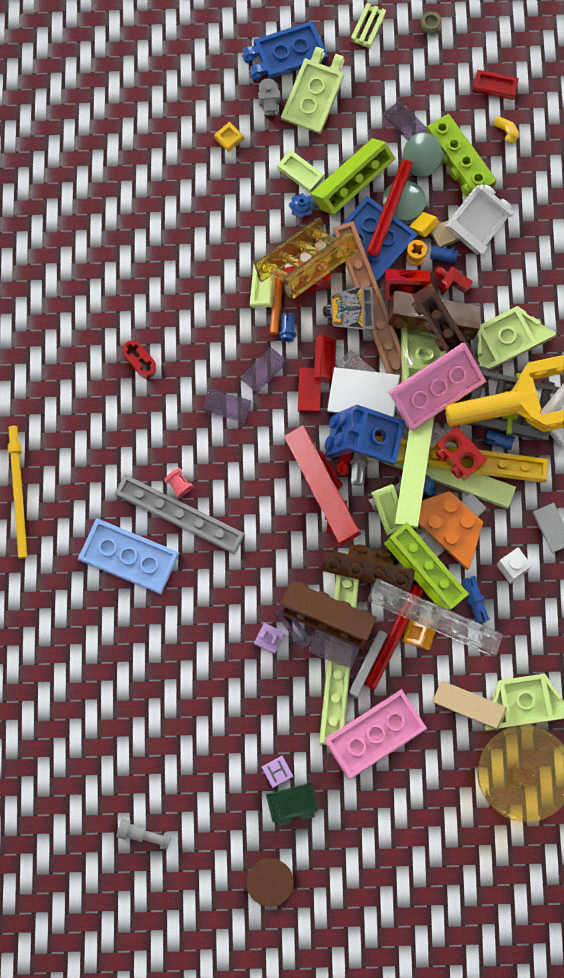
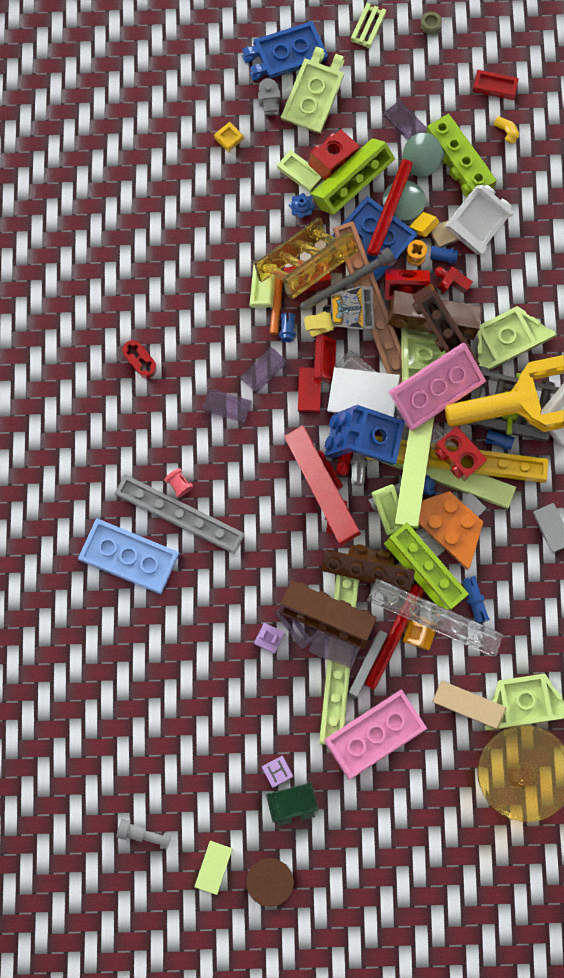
yellow bar [8,426,27,559] -> none
white brick [497,547,532,584] -> none
none -> yellowish green tile [195,841,233,895]
none -> dark grey piece [300,247,396,311]
none -> light yellow piece [304,312,335,337]
none -> red brick [308,129,359,180]

